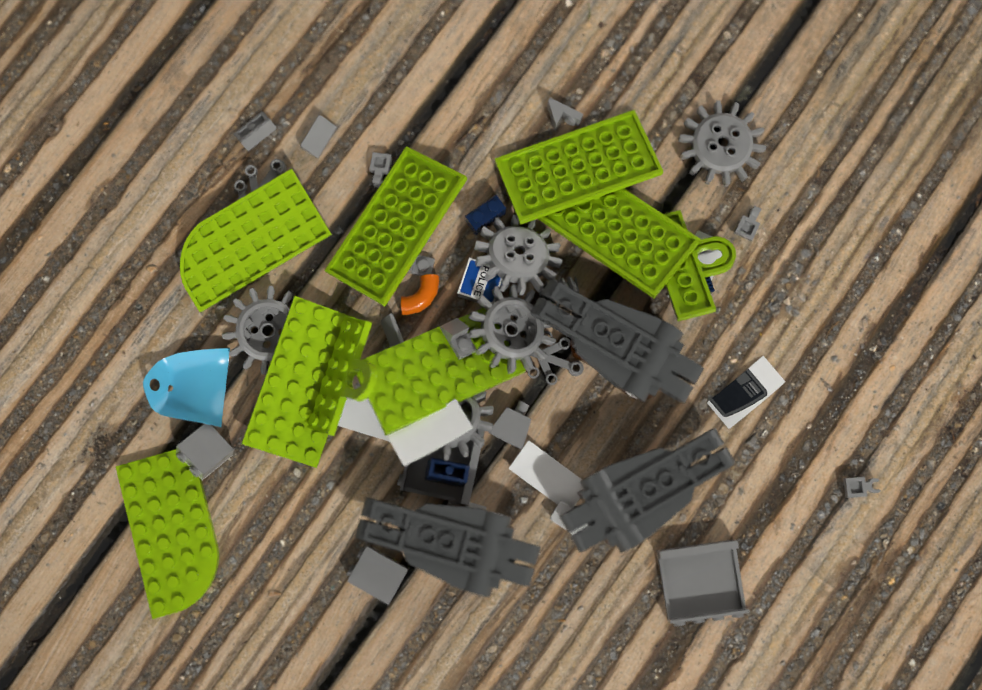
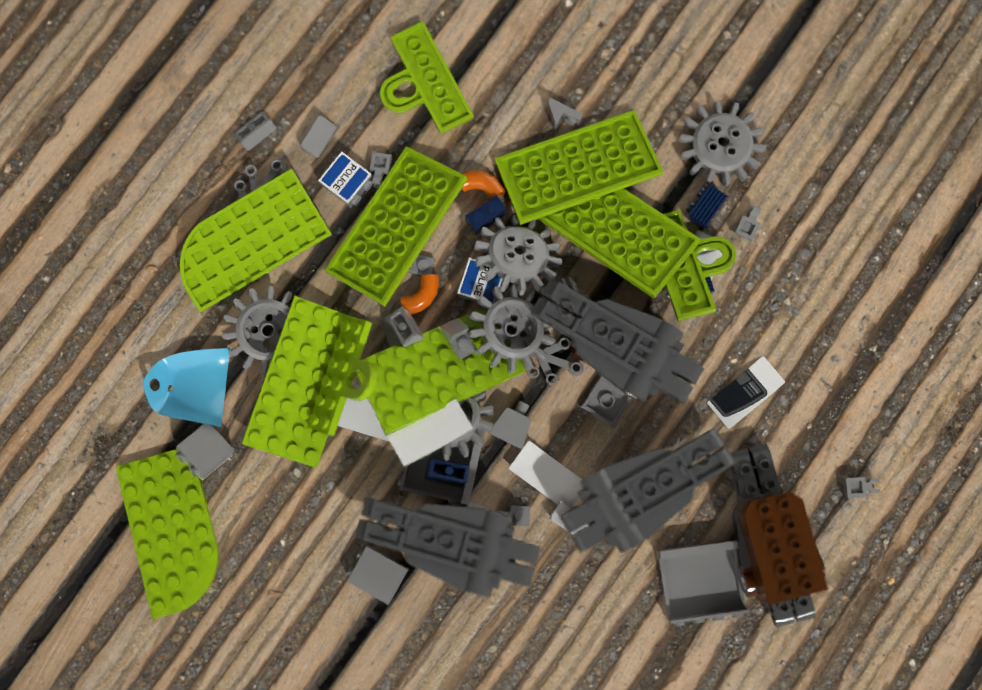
none -> piece [318,152,373,208]
none -> lime plate [380,21,474,135]
none -> light grey slope [388,306,424,347]
none -> orange cylinder [461,170,506,199]
none -> light grey plate [496,506,530,526]
none -> light grey tile [581,375,632,428]
none -> dark blue brick [685,184,728,230]
none -> reddish brown piece [729,444,829,628]

